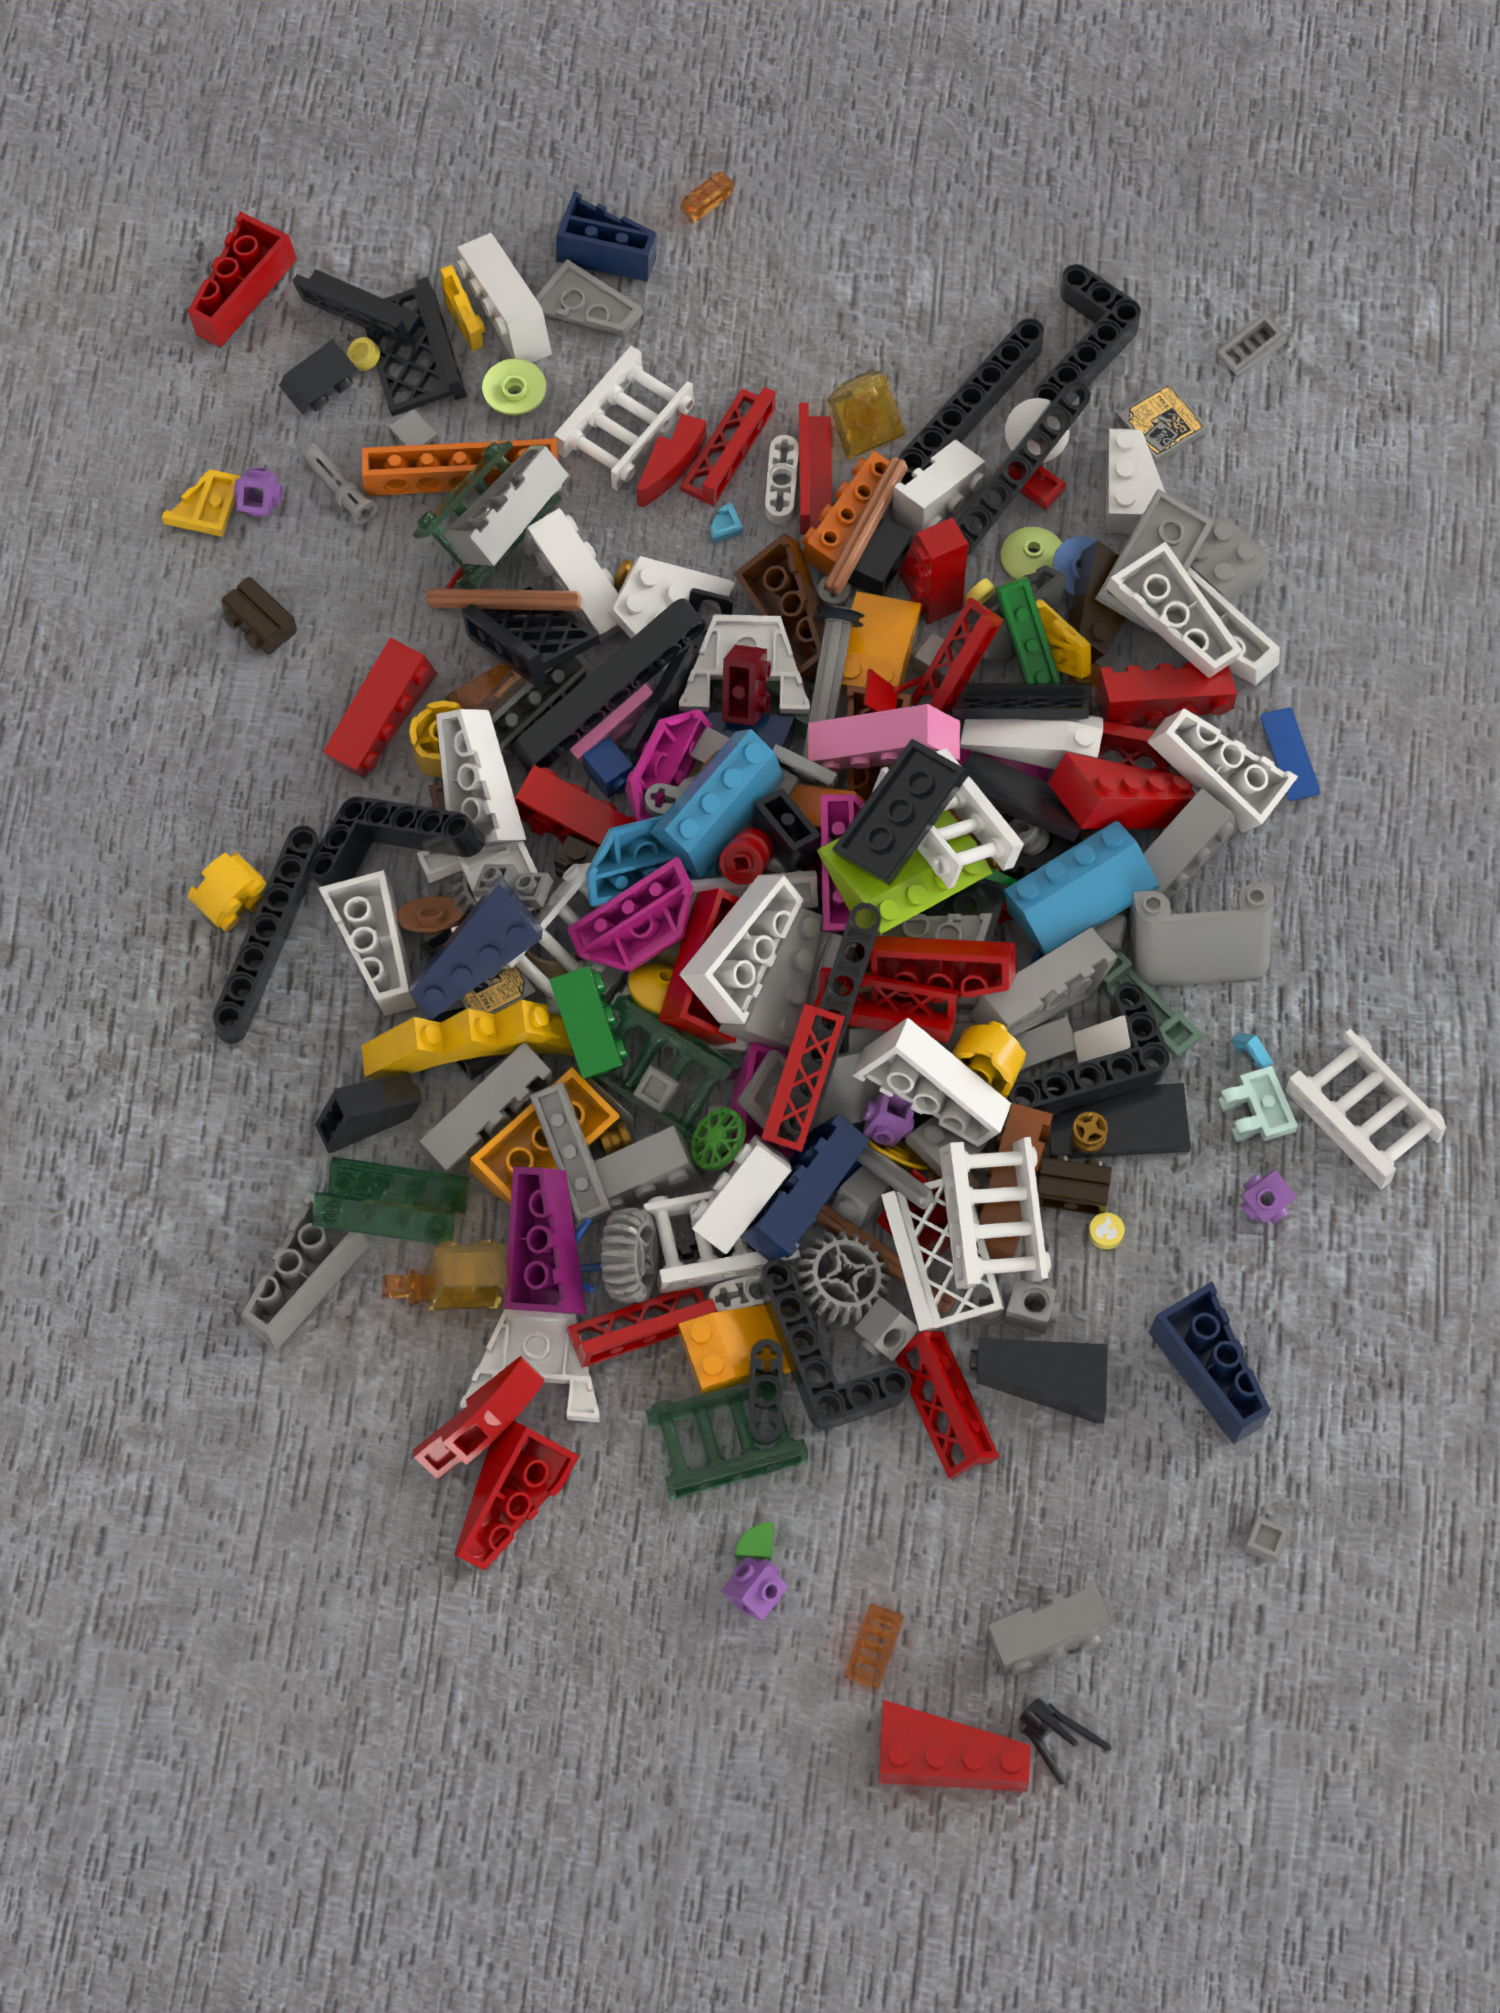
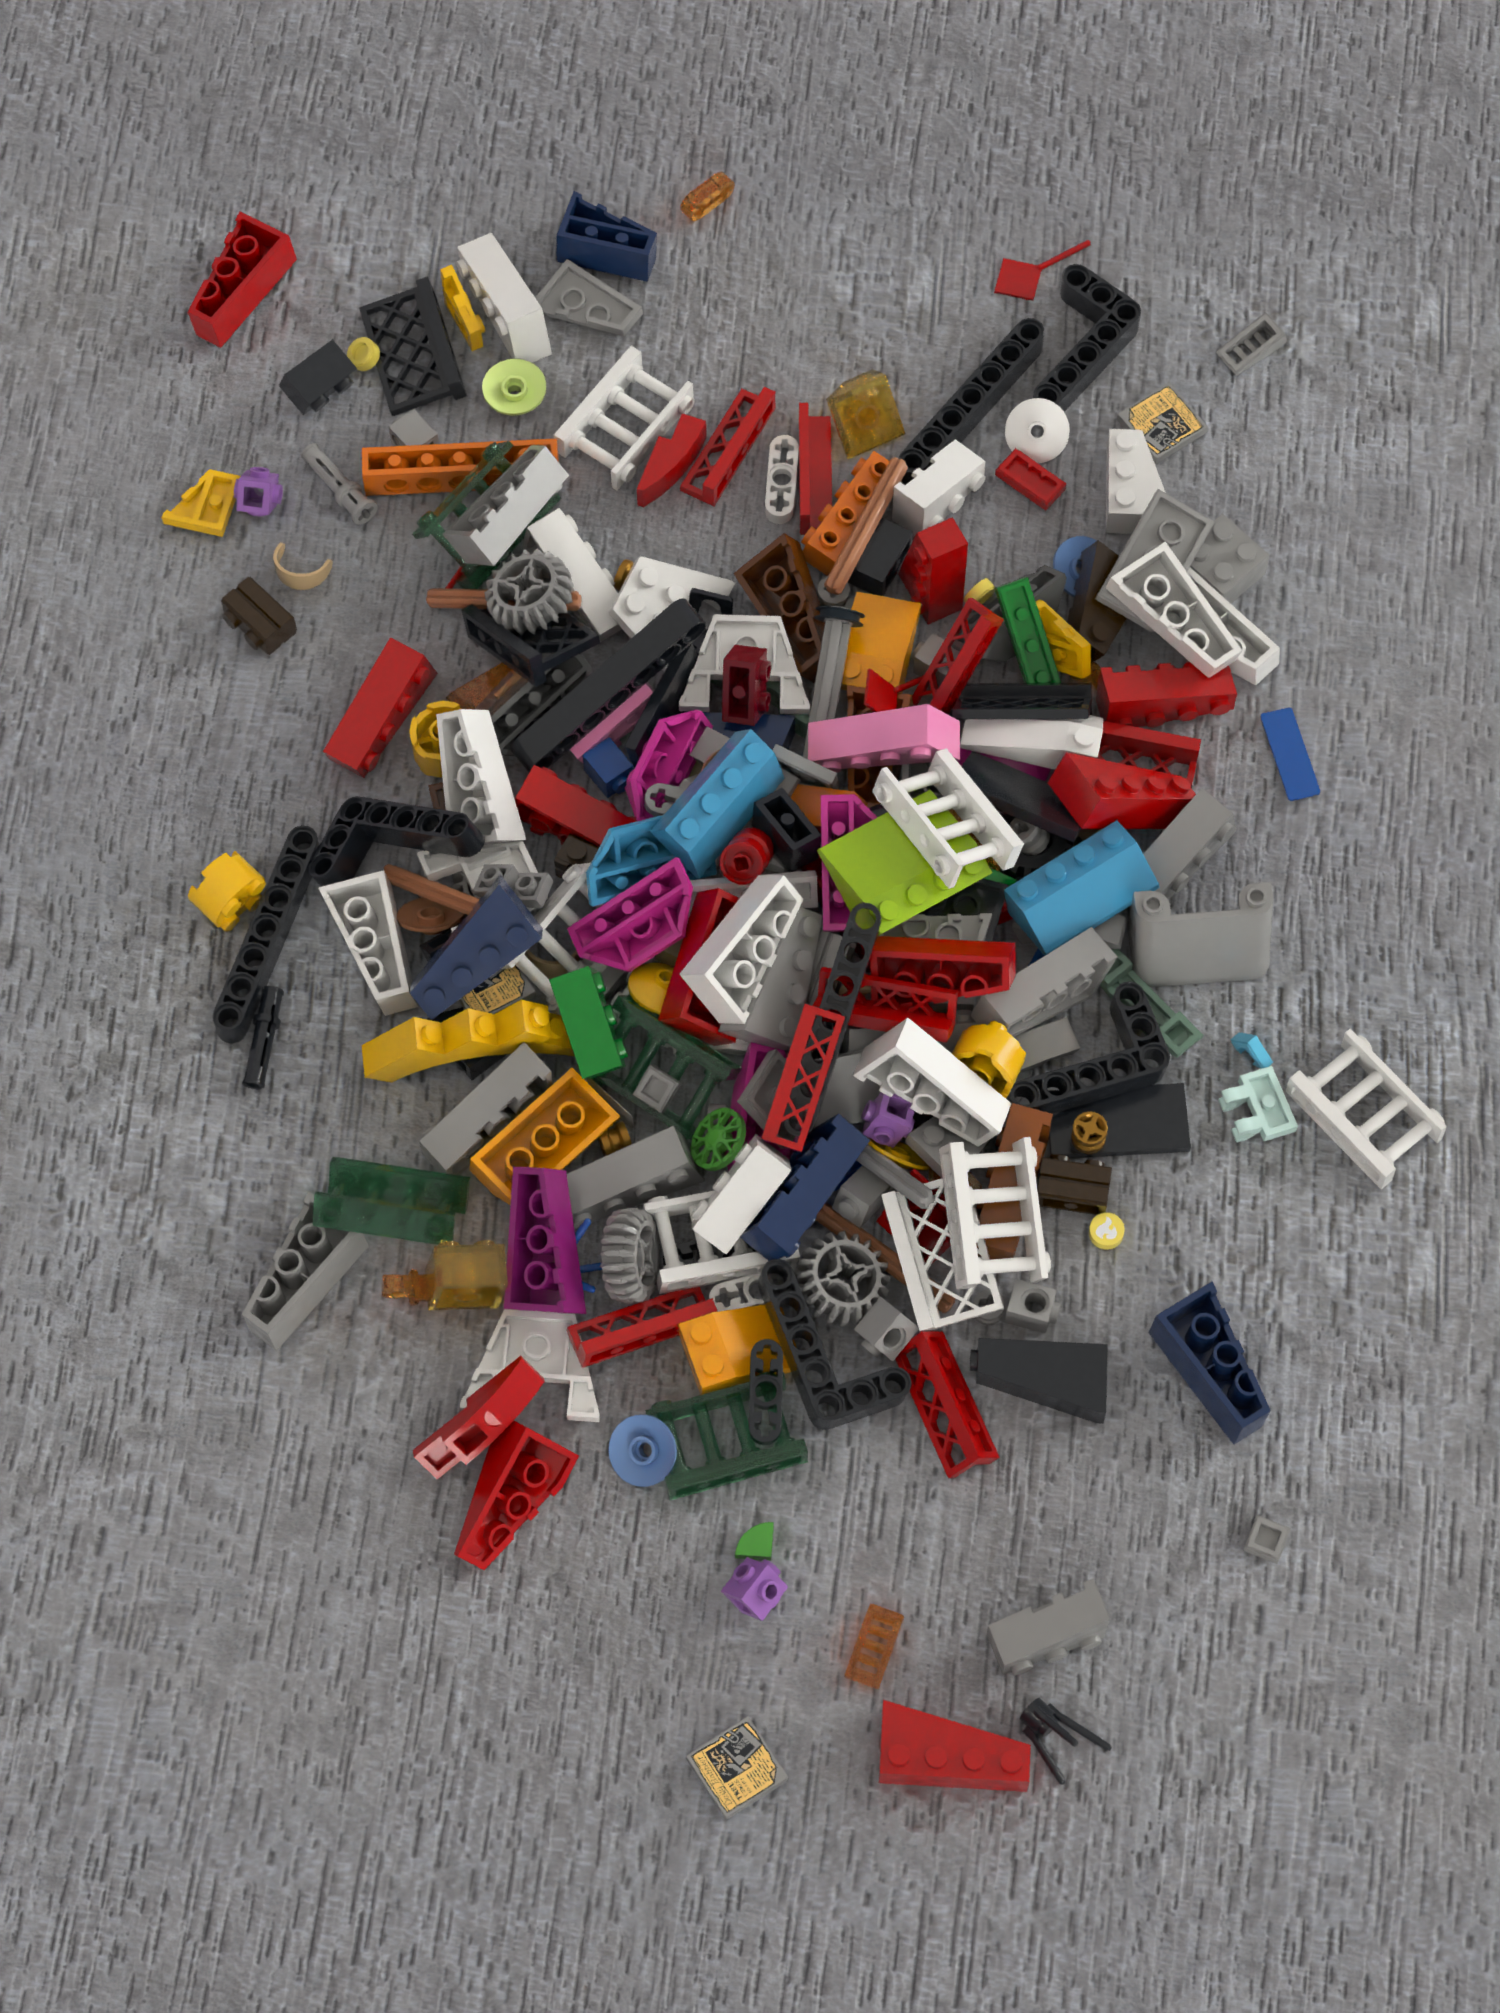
black fence [292,269,423,346] -> none
black slope [315,1072,422,1153] -> none
light grey tile [530,1081,612,1225] -> none
medium azure tile [711,502,743,544] -> none
black tile [832,739,970,886] -> none
black beam [956,380,1091,557] -> none
yellowish green dish [1000,527,1062,580] -> none
white sticker [1073,1015,1131,1063] -> none
white wedge [1147,709,1298,833] -> none
medium lavender brick [1240,1169,1298,1224] -> none
none -> black pin [242,986,284,1090]
none -> tan helmet [273,542,333,590]
none -> nougat axle [383,864,480,915]
none -> light grey gear [484,549,574,635]
none -> medium blue dish [609,1414,677,1487]
none -> tile [686,1716,789,1821]
none -> red piece [994,240,1091,301]

